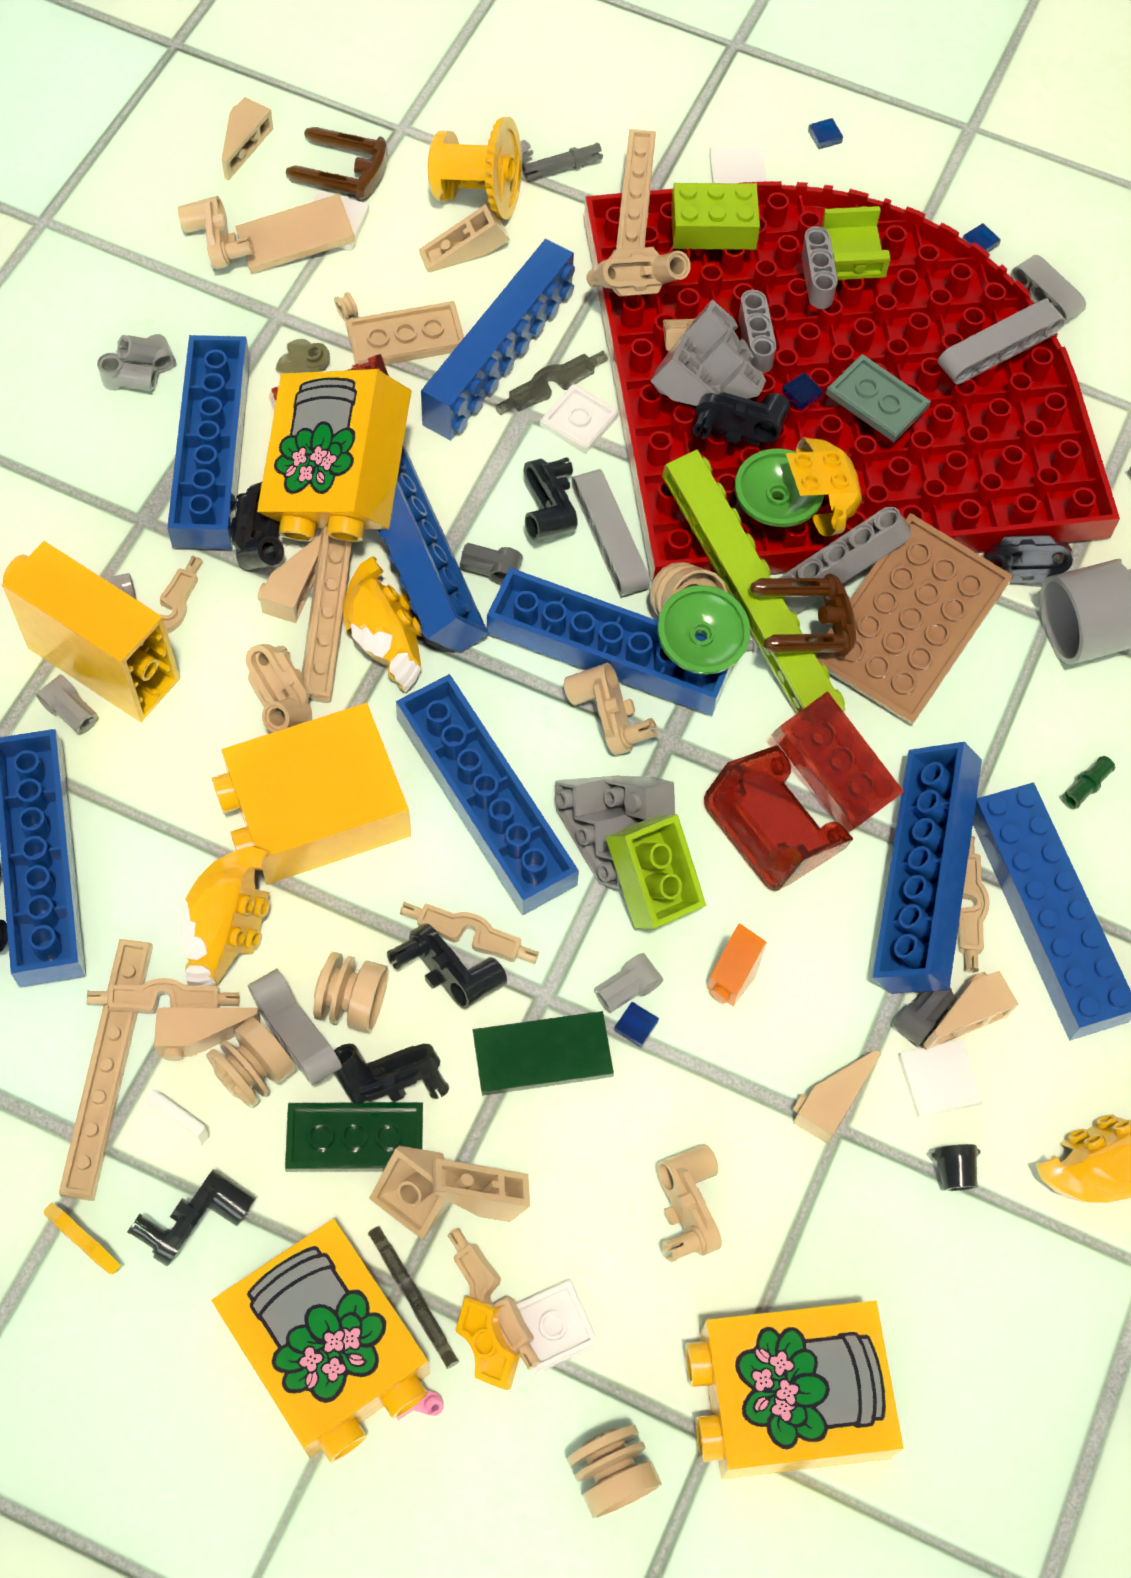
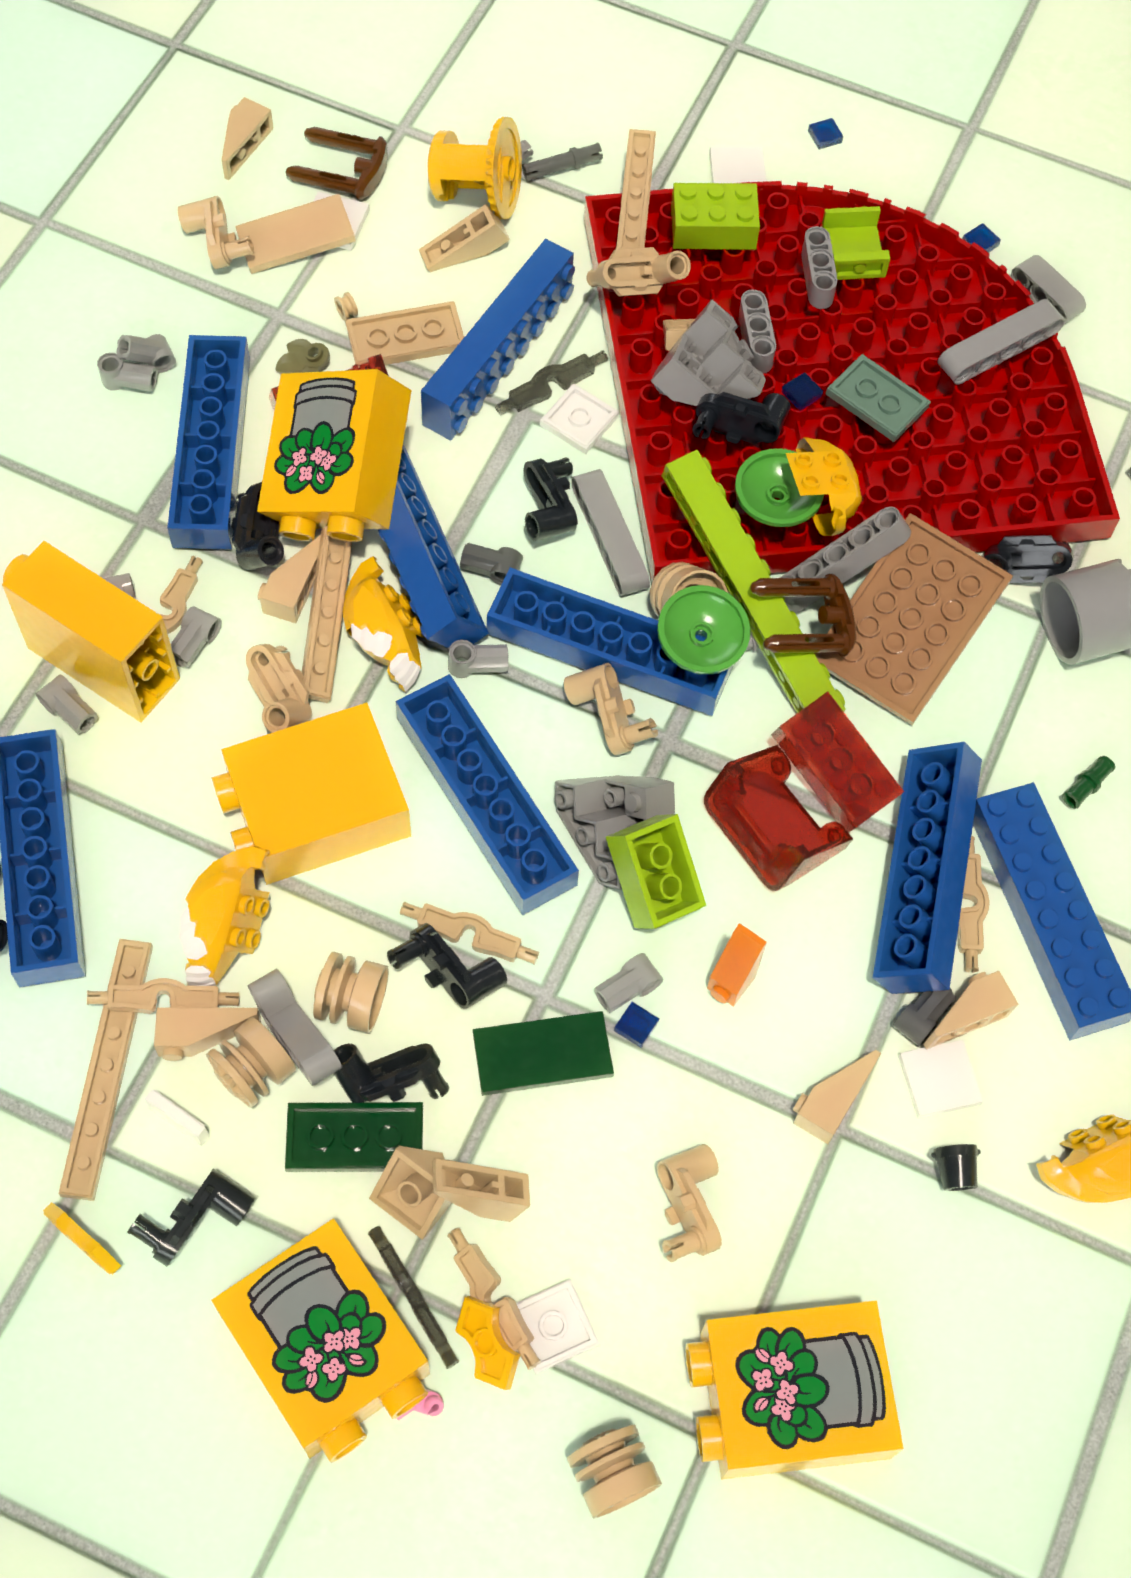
none -> light grey piece [171,606,222,668]
none -> light grey piece [448,640,509,678]

